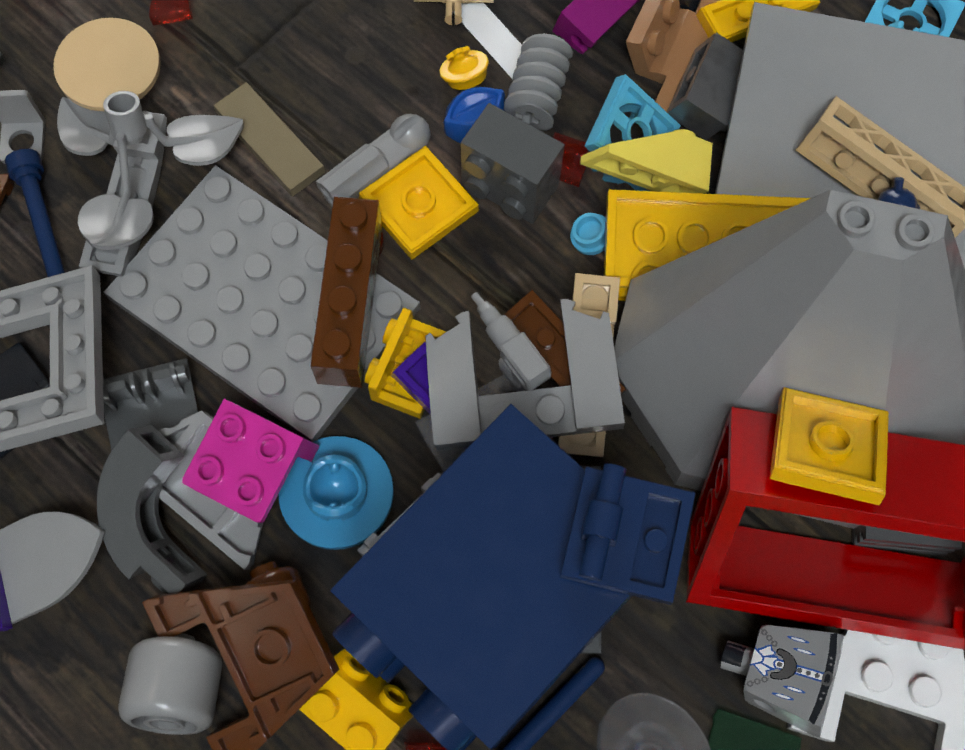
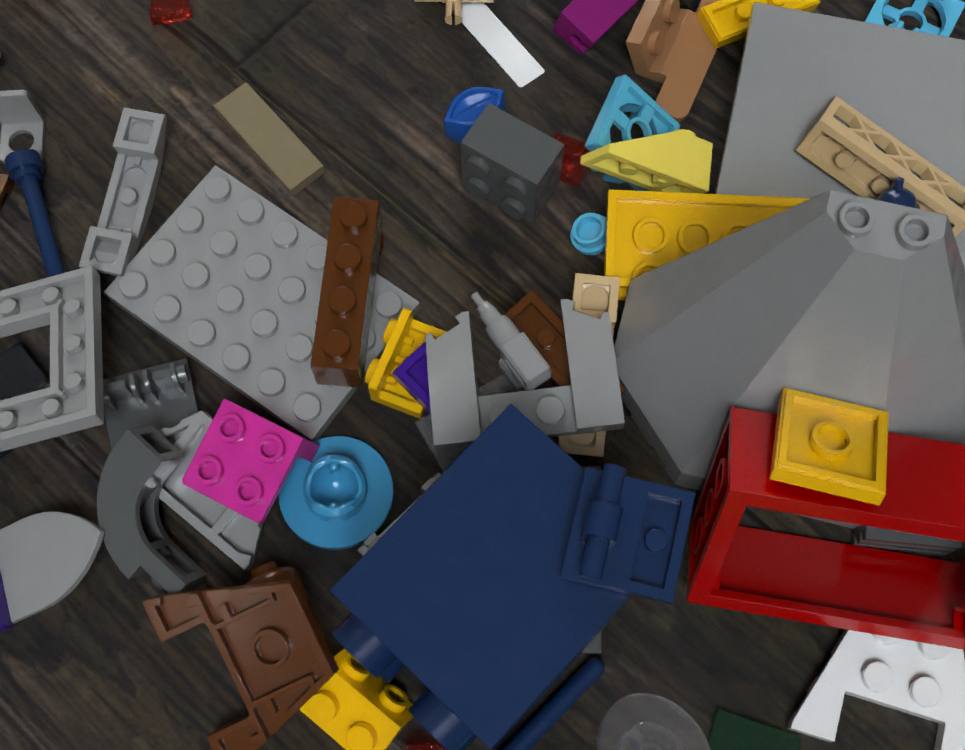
tan piece [54,18,161,111] -> none
light grey plant [57,91,244,250] -> none
light grey head [118,633,222,735] -> none
light grey piece [316,114,431,207] -> none
yellow plate [358,145,479,260] -> none
yellow hat [439,46,489,90] -> none
light grey piece [504,33,573,131] -> none
flat silver brick [667,32,743,140] -> none
light grey torso [721,625,844,738] -> none

